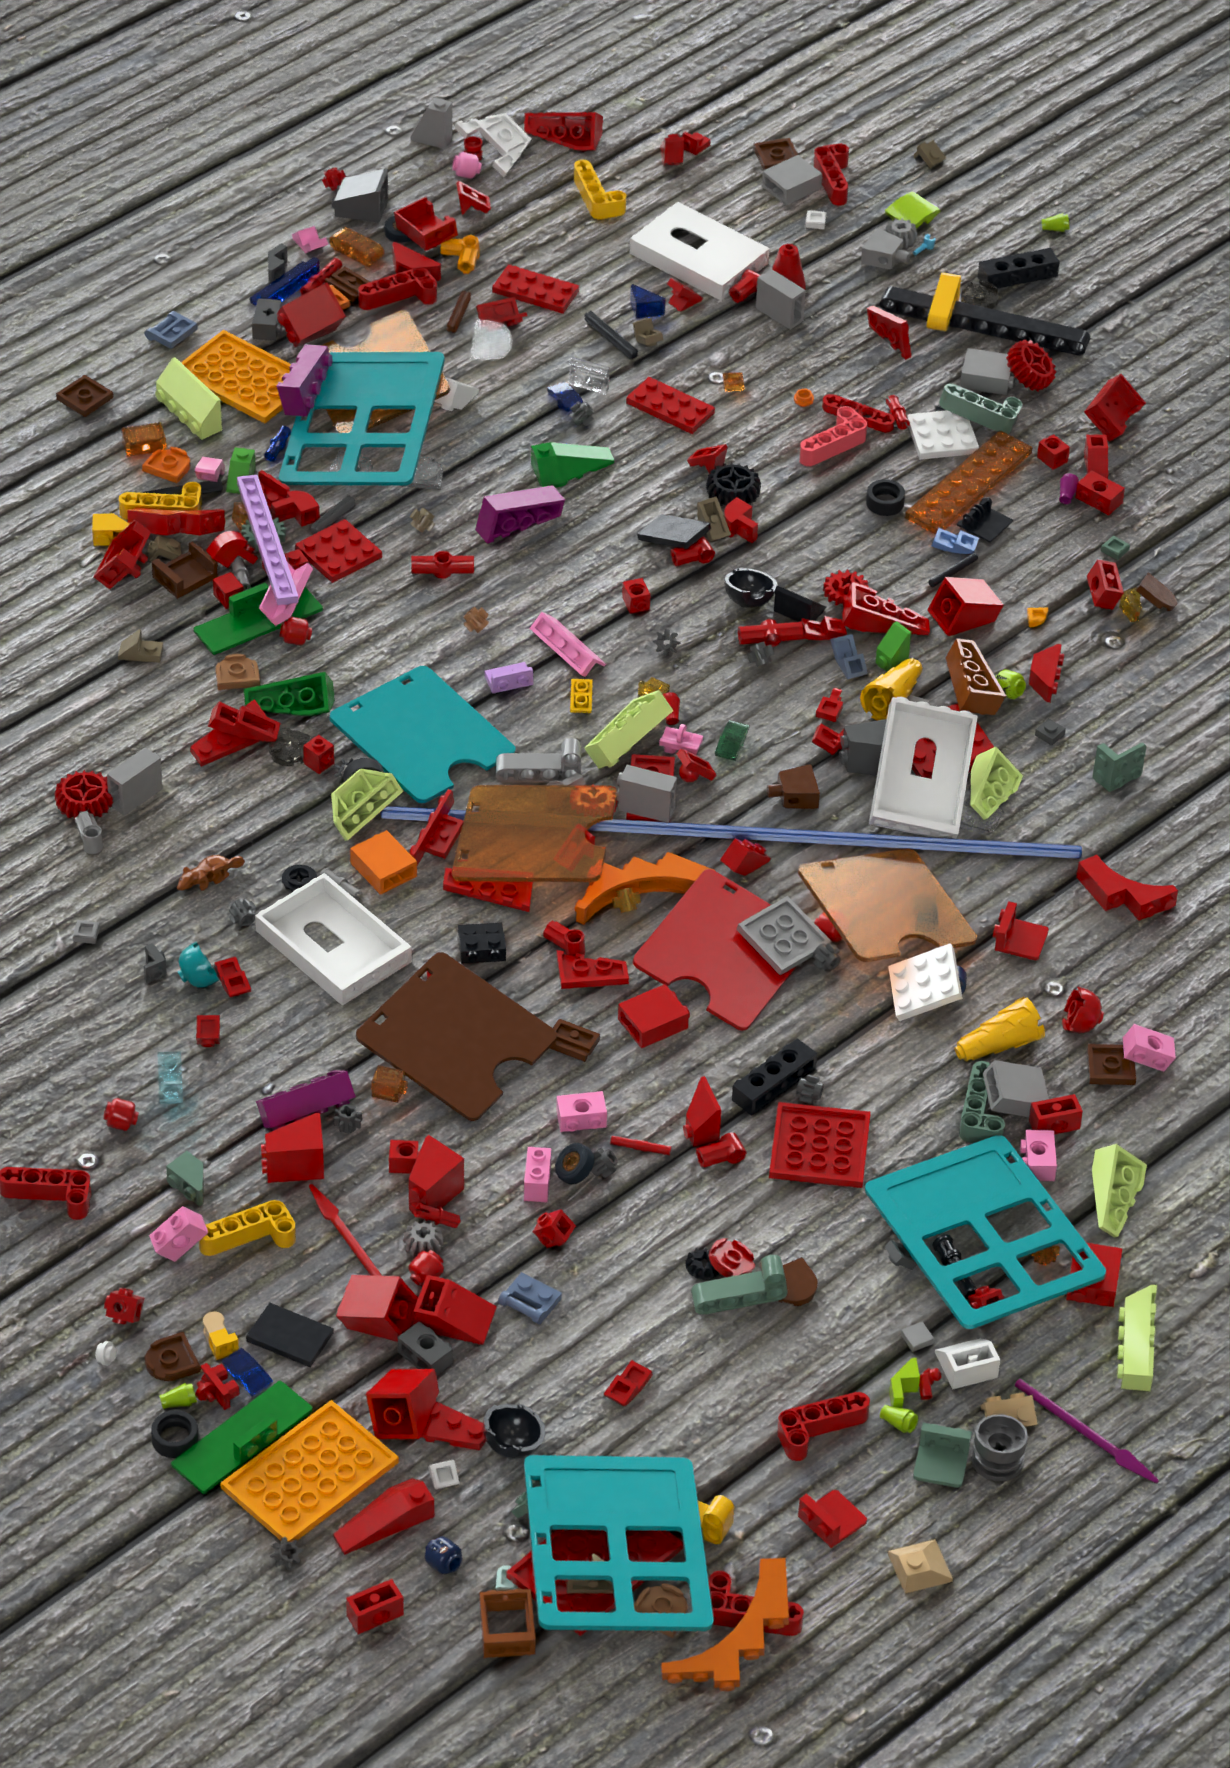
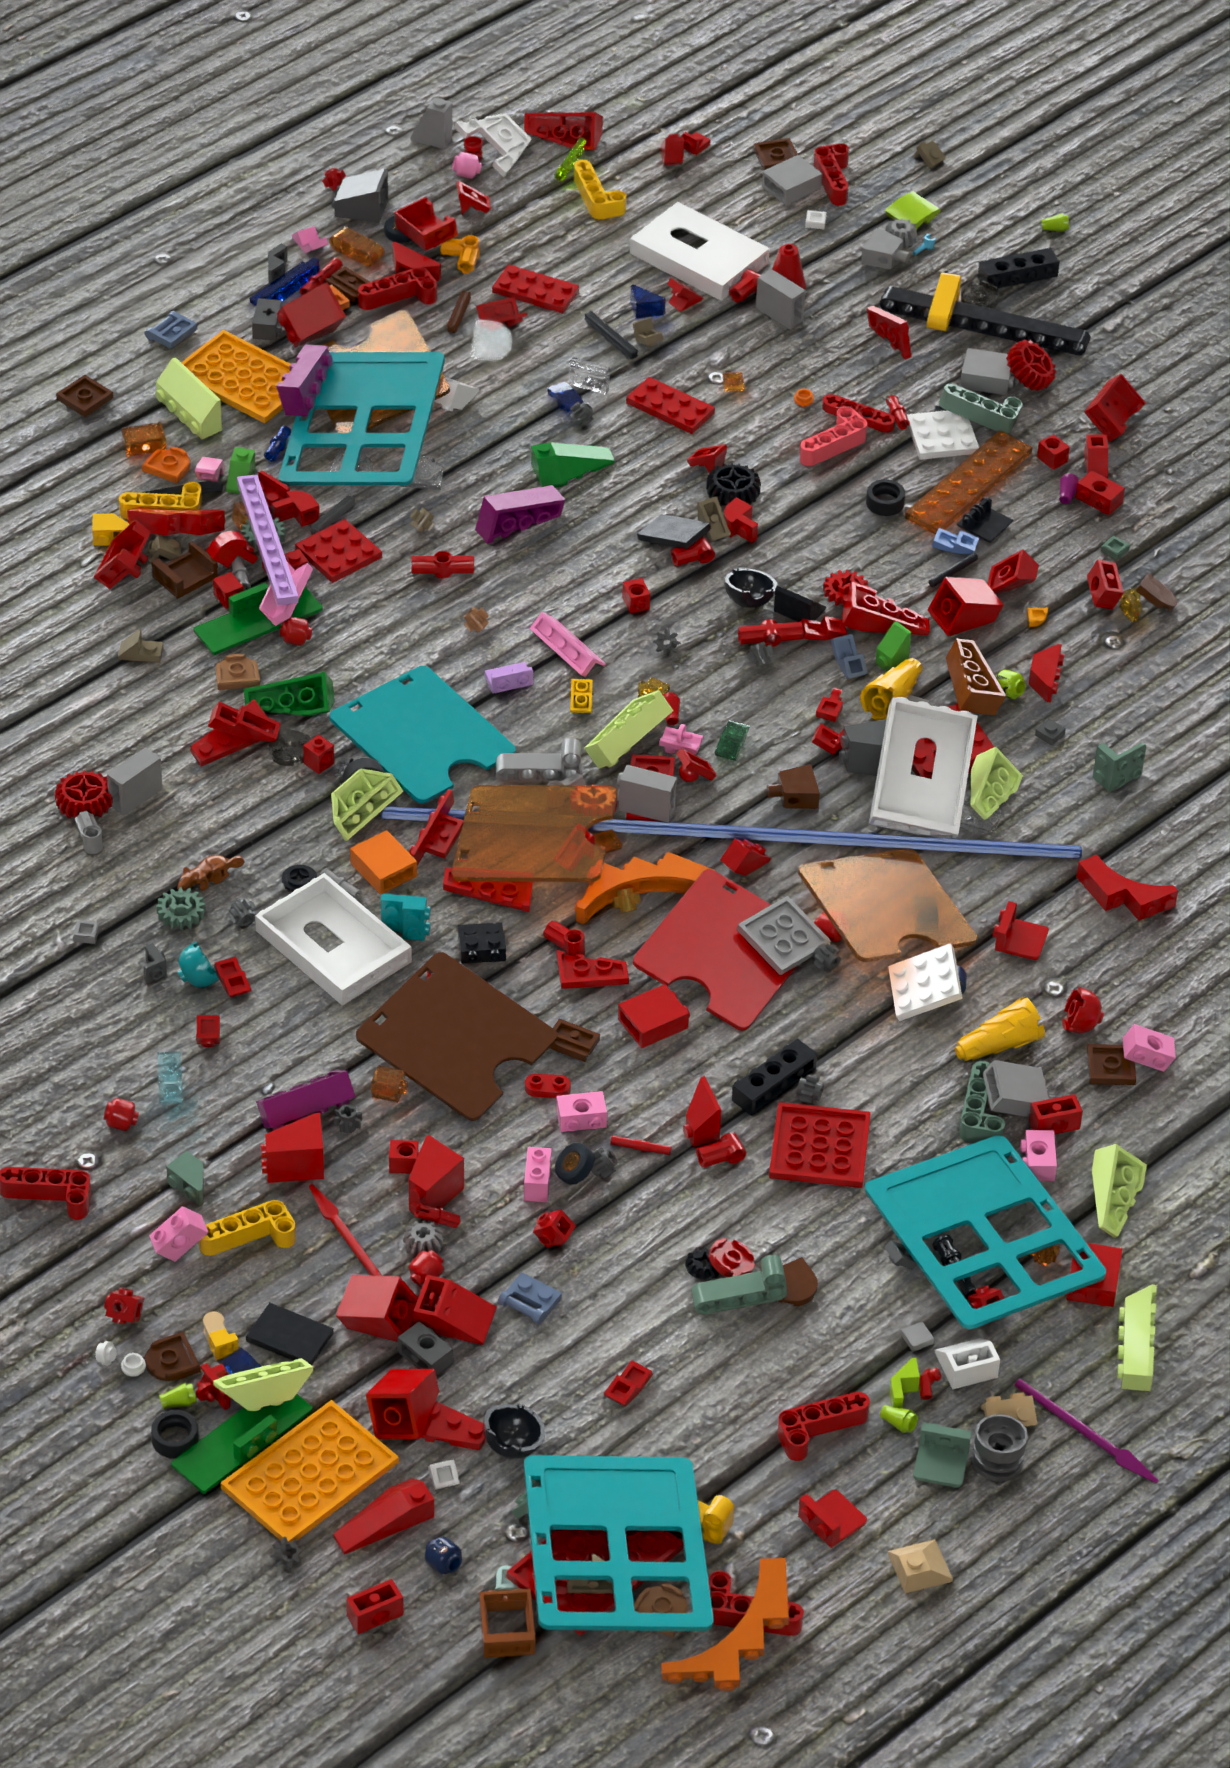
none -> white plate [121,1353,146,1376]
none -> sand green gear [156,887,206,930]
none -> yellowish green wedge [213,1358,313,1411]
none -> teal plate [381,894,431,941]
none -> red plate [525,1074,571,1098]
none -> clear neon green plate [554,137,586,181]
none -> clear orange tile [594,829,622,855]
none -> red slope [987,549,1039,594]

